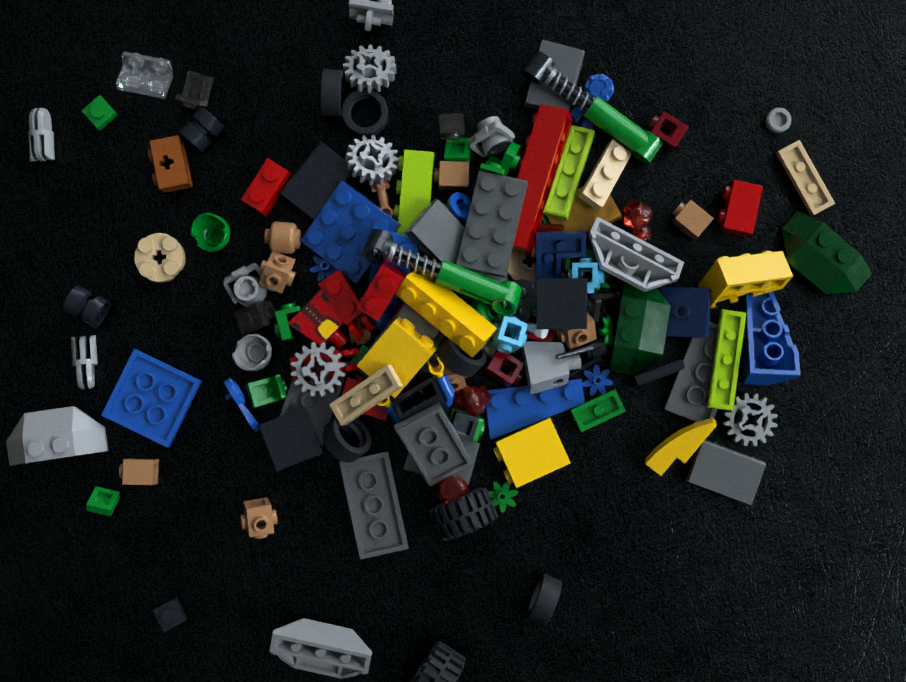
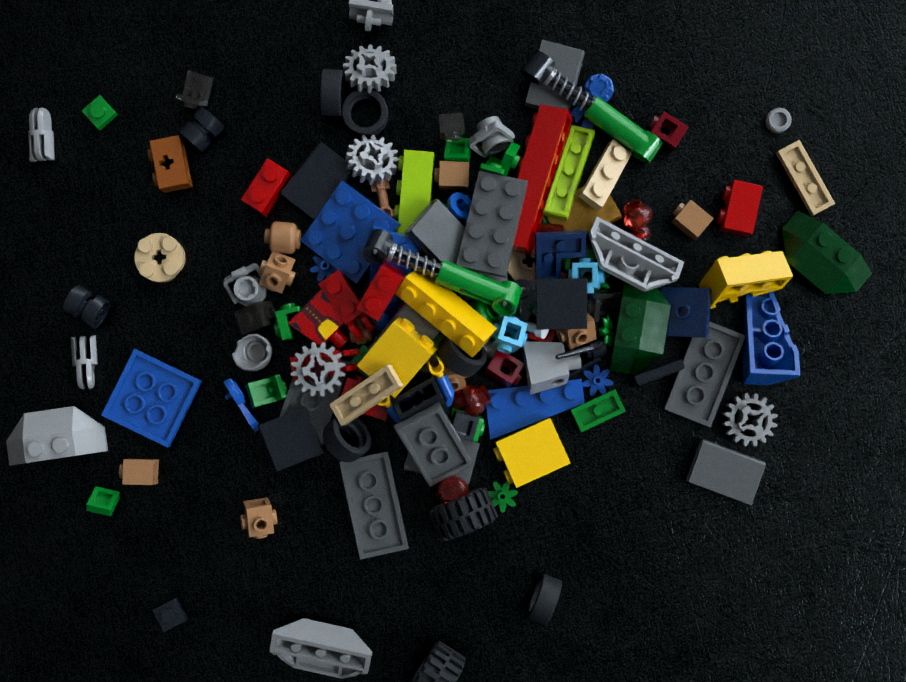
clear bracket [116,51,173,99] -> none
green hair [190,212,230,252] -> none
yellow slope [645,417,717,476] -> none
lime tile [707,309,746,411] -> none

